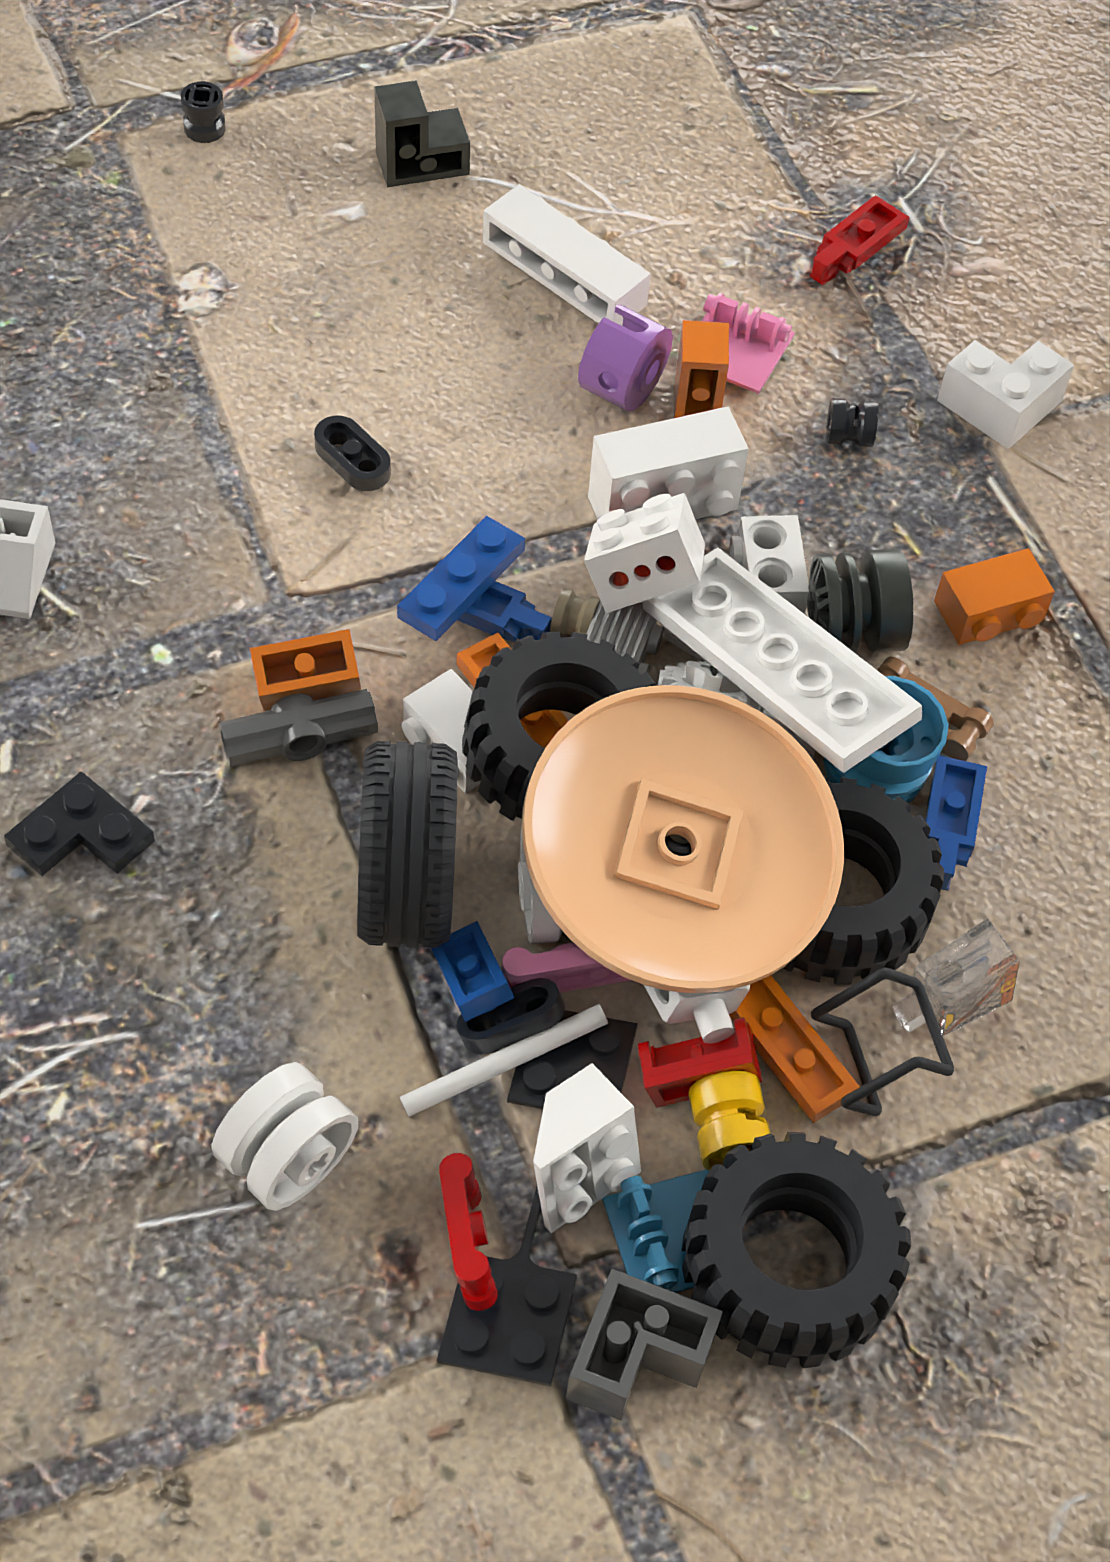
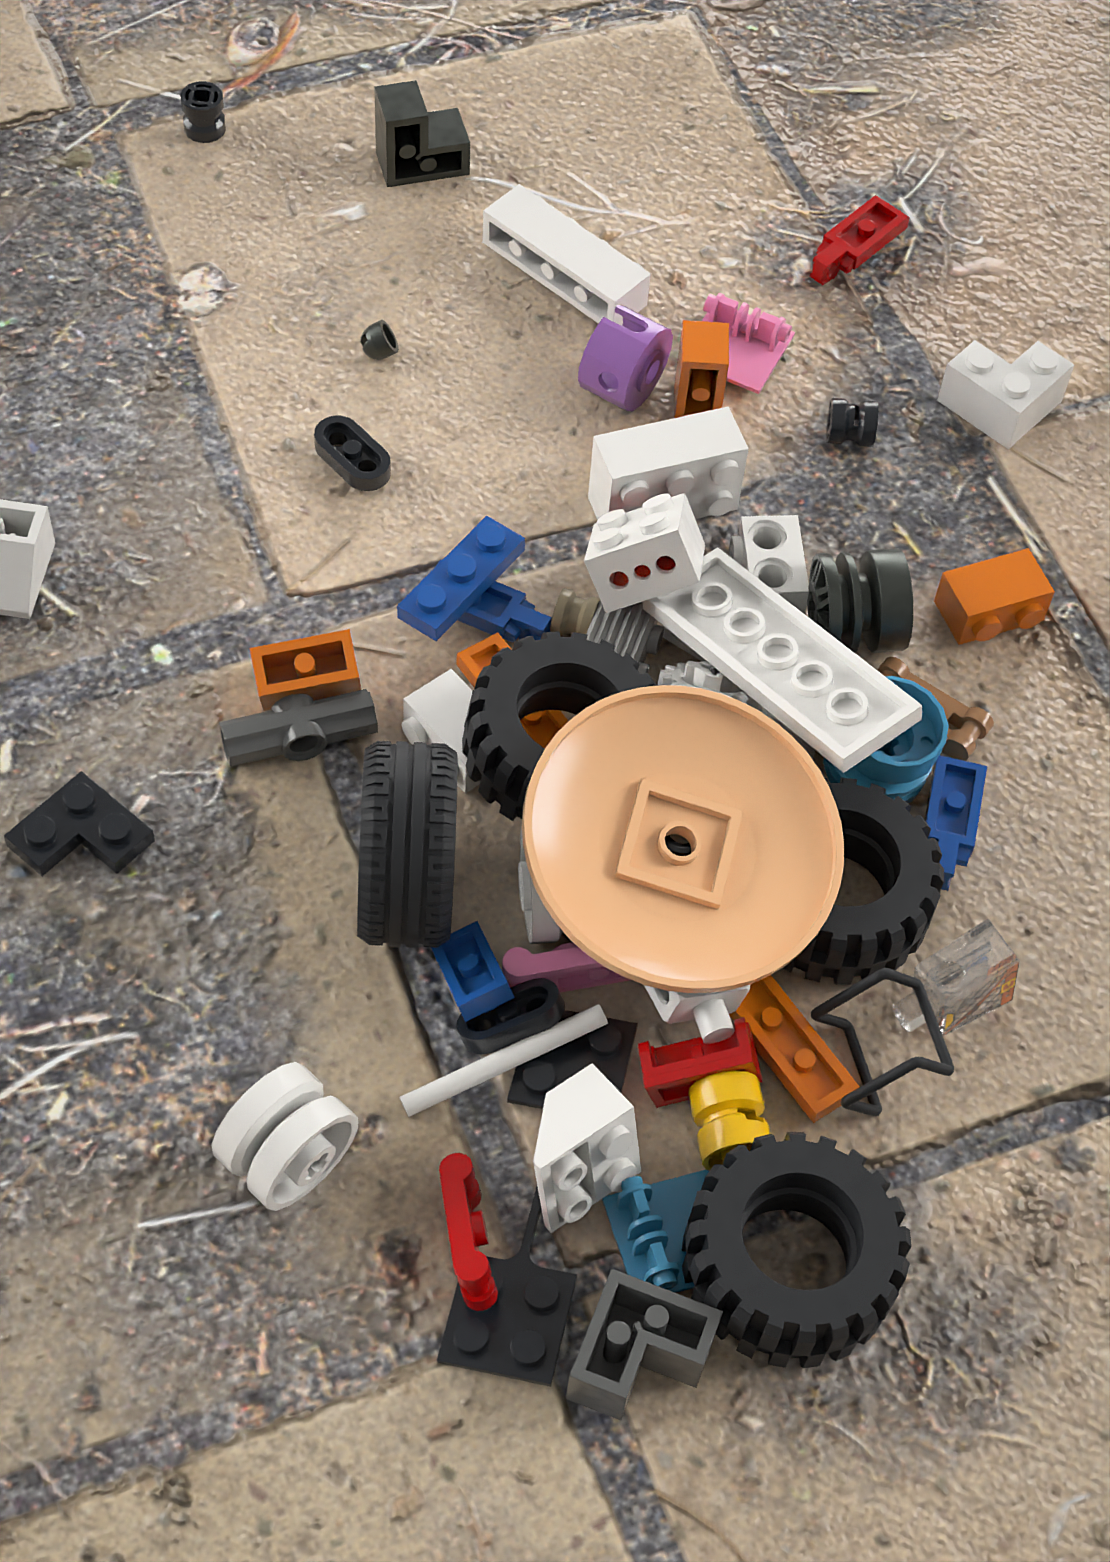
none -> pearl dark grey hinge [360,319,399,360]

